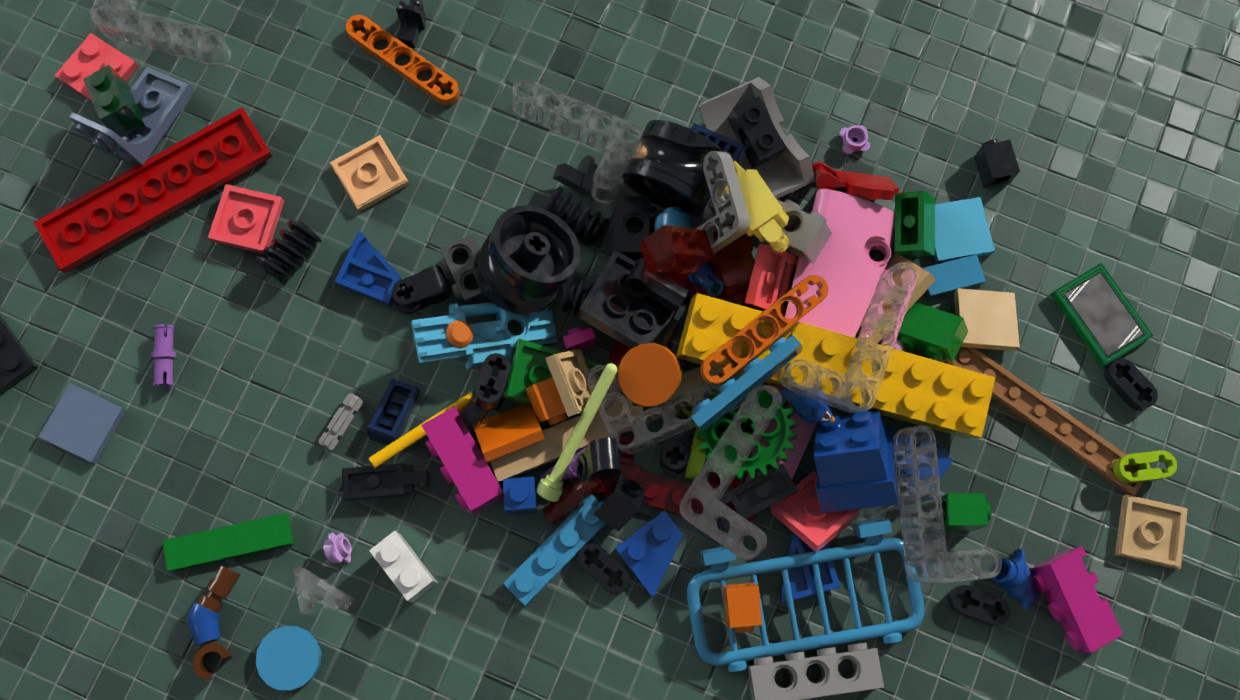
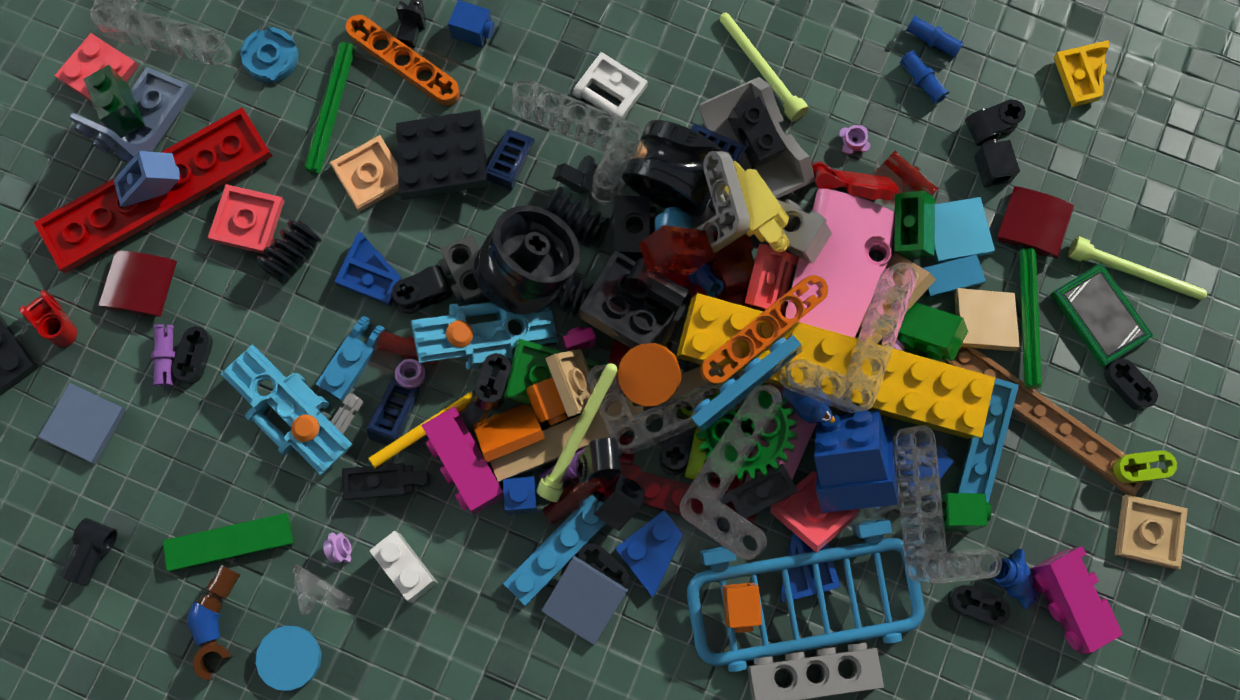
none -> red piece [18,289,77,347]
none -> black piece [59,518,117,586]
none -> dark red slope [99,250,177,317]
none -> medium blue slope [114,151,180,206]
none -> black beam [172,326,213,384]
none -> medium azure piece [221,344,353,476]
none -> dark azure tile [240,27,298,83]
none -> green axle [304,42,355,174]
none -> dark azure hinge [316,316,386,401]
none -> clear red pin [377,331,438,366]
none -> lavender plate [395,359,426,389]
none -> black plate [396,110,488,200]
none -> blue brick [448,0,495,48]
none -> dark blue slope [487,129,535,190]
none -> sand blue tile [541,556,628,645]
none -> white plate [572,52,648,125]
none -> yellowish green piece [719,13,809,122]
none -> clear red pin [883,150,939,196]
none -> blue pin [899,50,949,105]
none -> blue pin [905,15,964,58]
none -> dark azure plate [956,378,1019,502]
none -> black piece [965,99,1026,146]
none -> dark red slope [997,186,1074,259]
none -> green axle [1019,248,1042,389]
none -> yellow wing [1053,40,1110,107]
none -> yellowish green piece [1068,236,1207,300]

